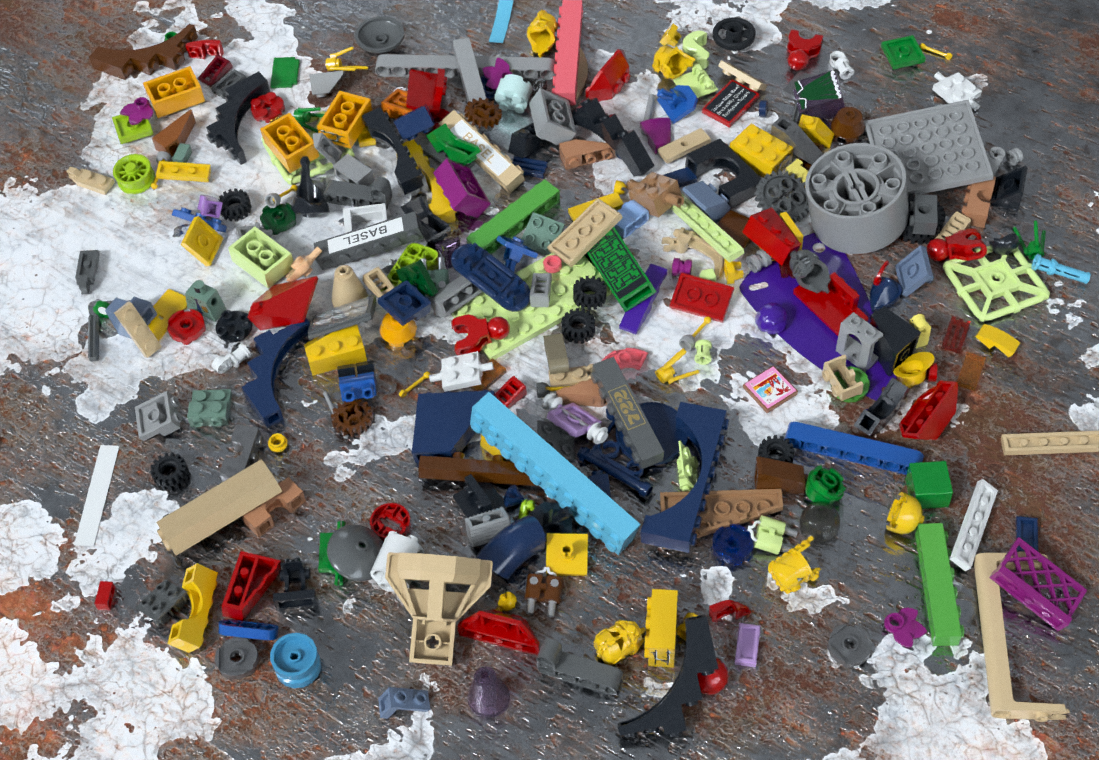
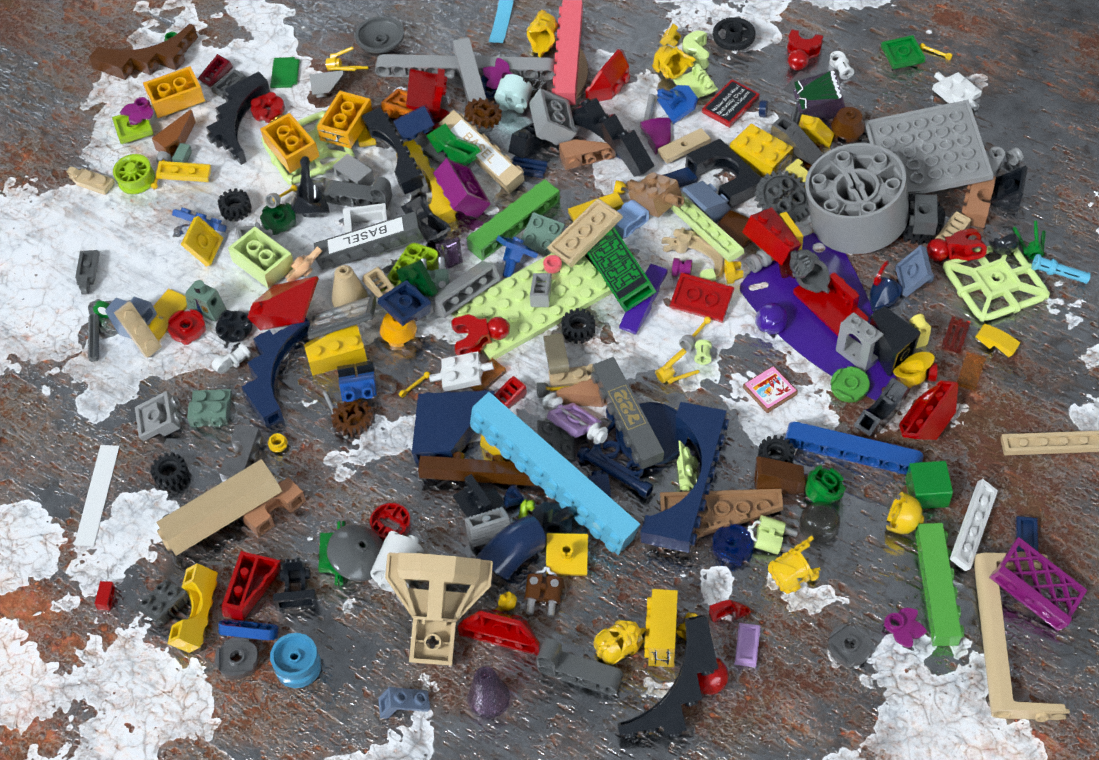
red slope [186,40,224,59] -> none
medium lavender leg [197,194,223,218] -> none
green plant [293,107,324,133] -> none
light grey slope [313,133,343,165] -> none
dark blue piece [451,243,530,312] -> none
black tyre [573,276,607,310] -> none
coral tile [602,348,648,370] -> none
plate [718,60,768,92] -> none
tan window [822,354,863,401] -> none

